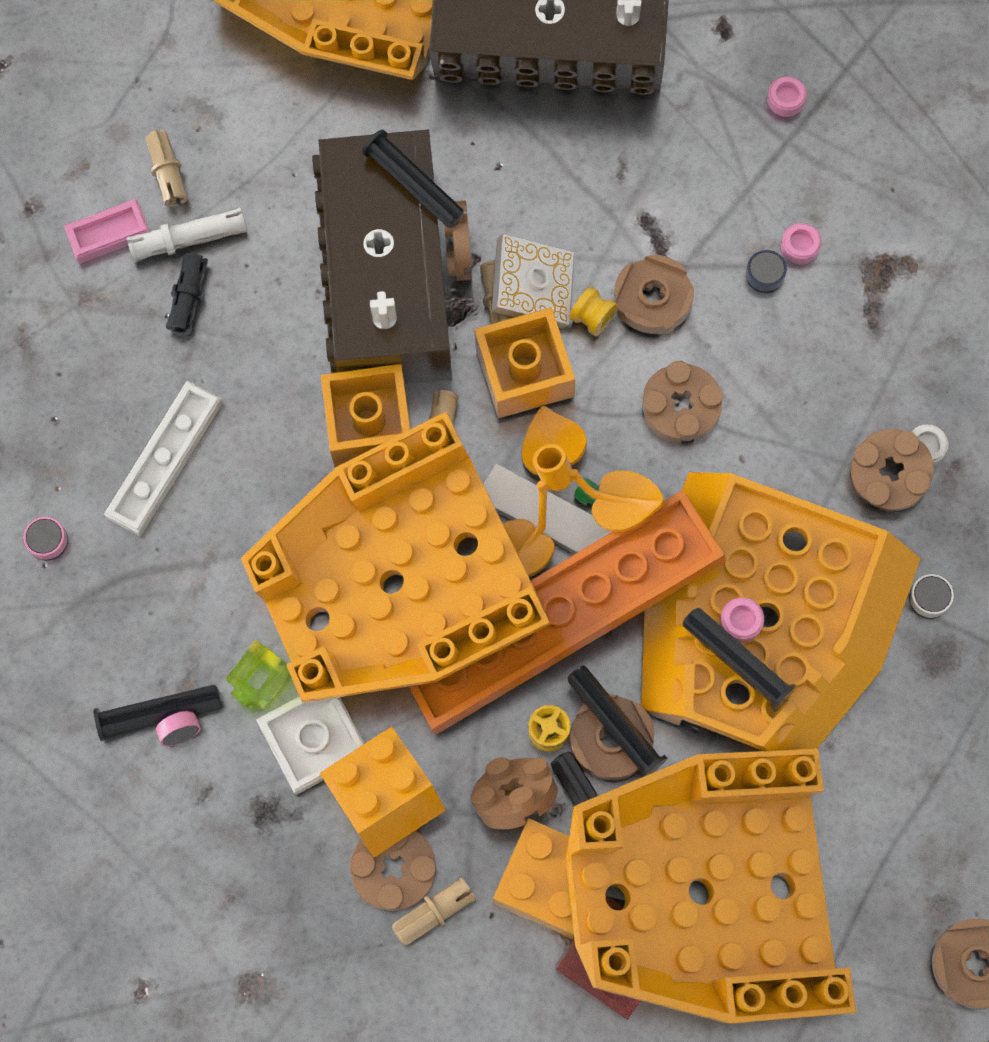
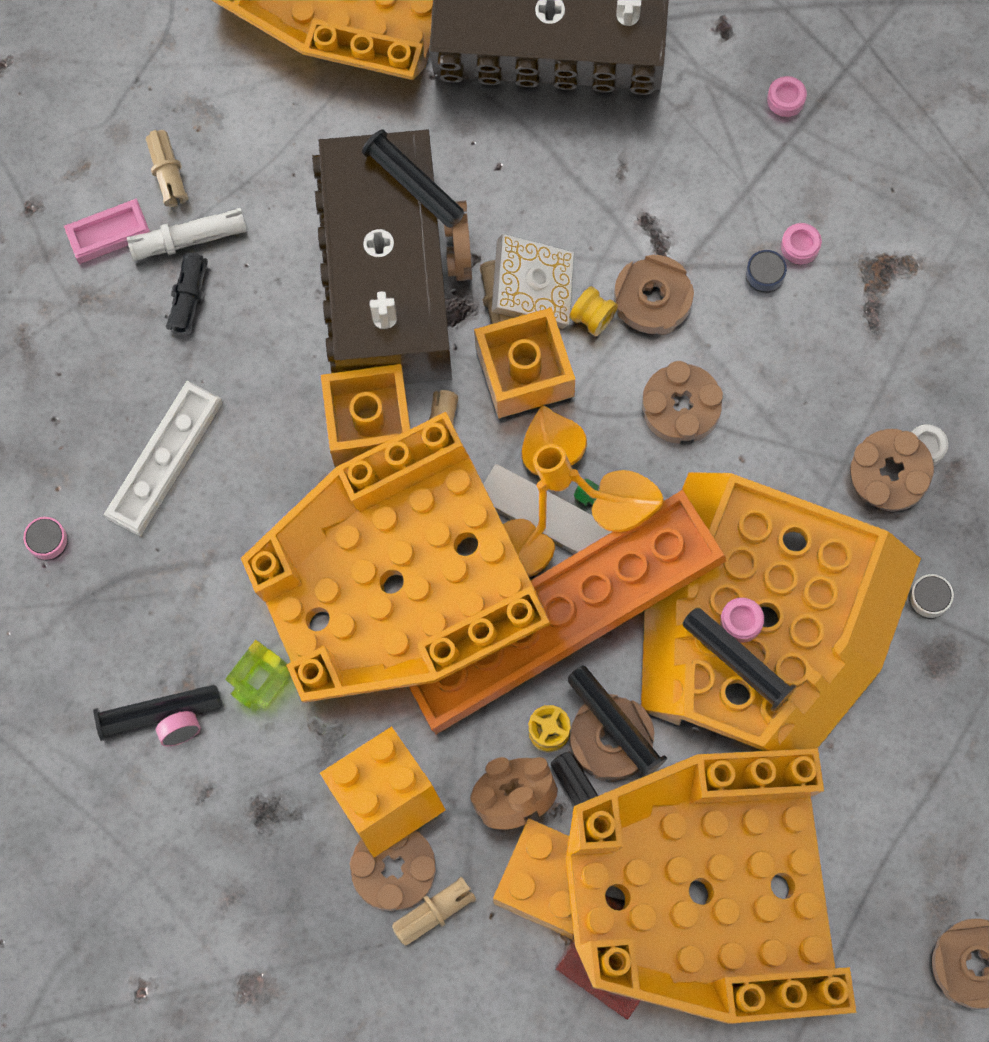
white plate [256,696,365,795] -> none

